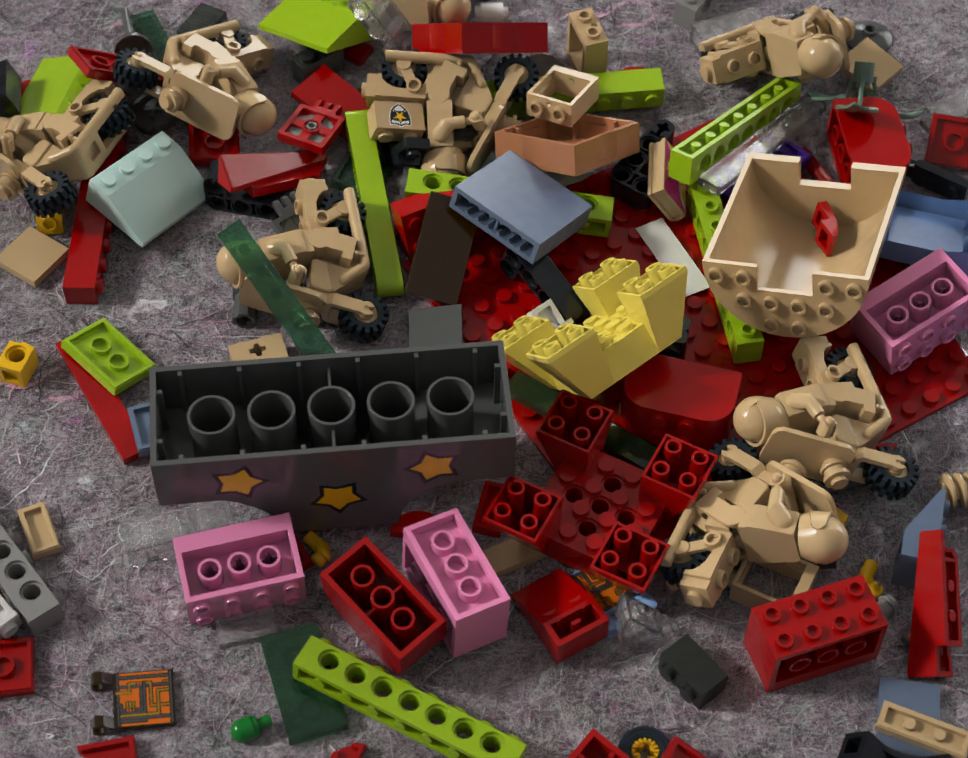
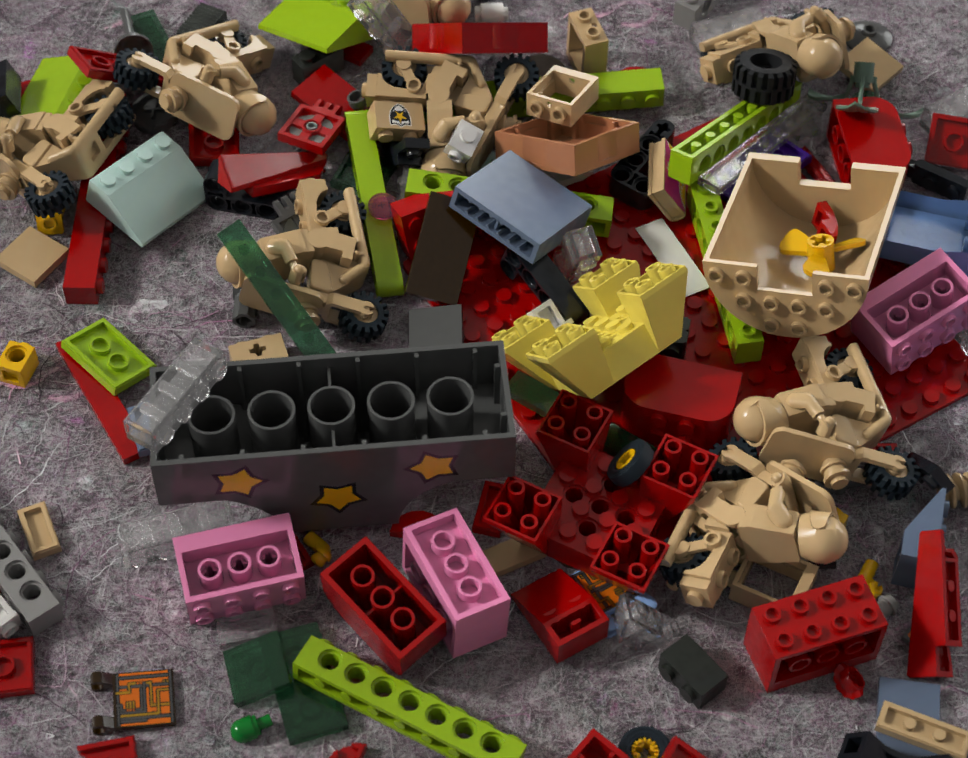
none -> clear brick [123,337,227,454]
none -> clear green tile [223,630,293,708]
none -> dark grey hinge [347,89,367,111]
none -> clear pink piece [368,193,397,220]
none -> white bracket [443,119,484,164]
none -> clear brick [552,225,603,286]
none -> black bush [607,439,654,488]
none -> black tyre [731,48,798,105]
none -> yellow piece [779,229,866,277]
none -> red piece [833,663,865,700]
none -> black hinge [907,452,955,494]

